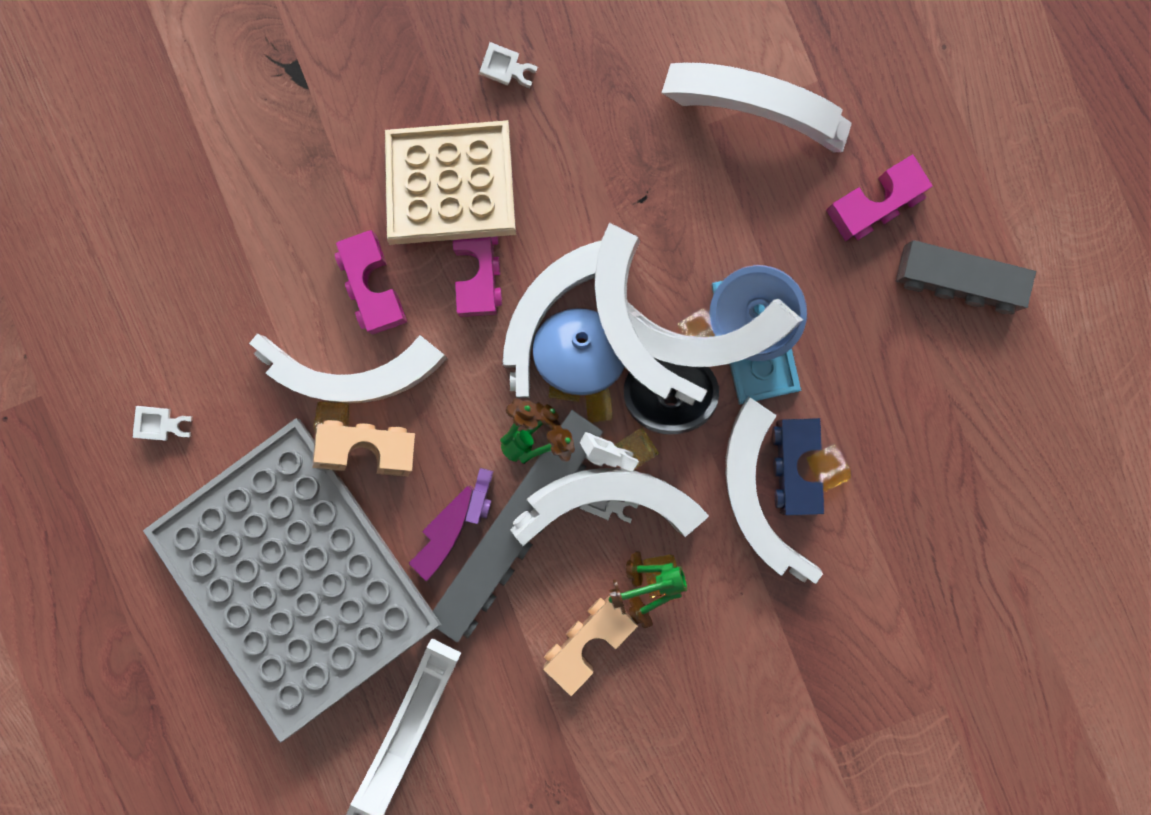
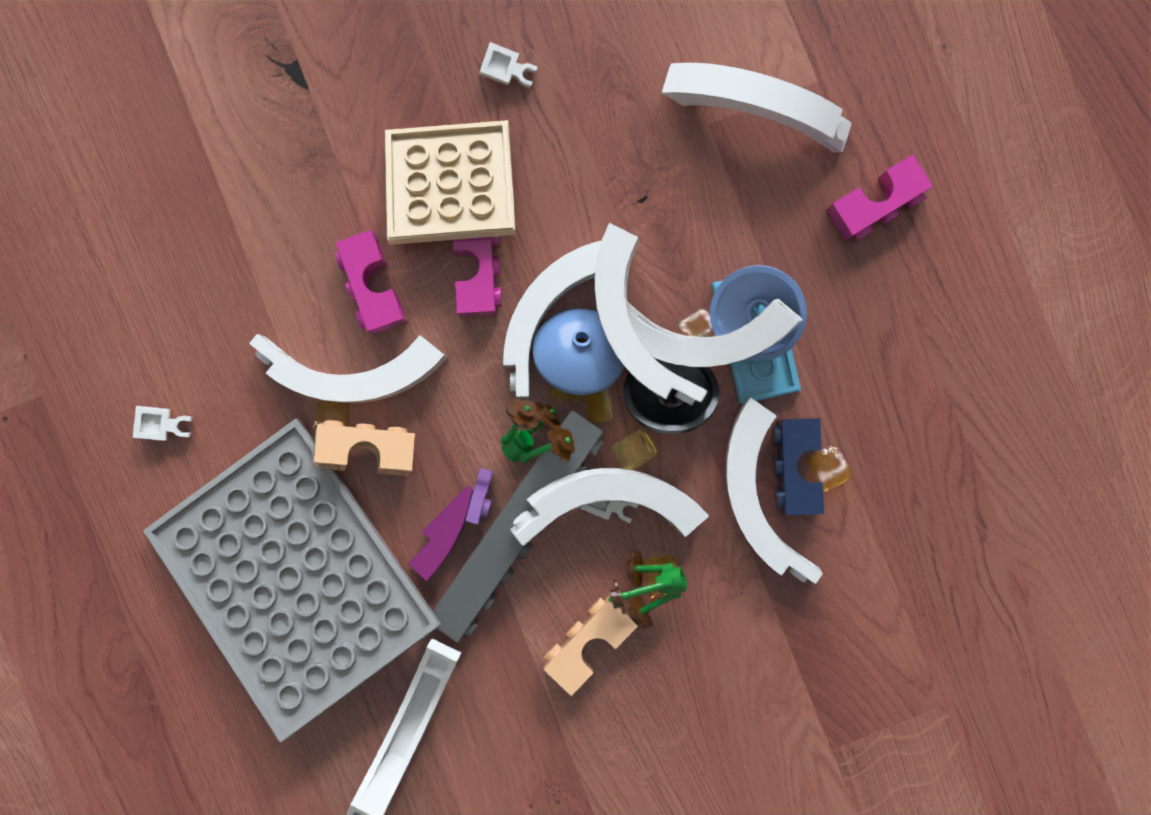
white plate [580,432,639,472] -> none
dark grey brick [896,240,1036,315] -> none

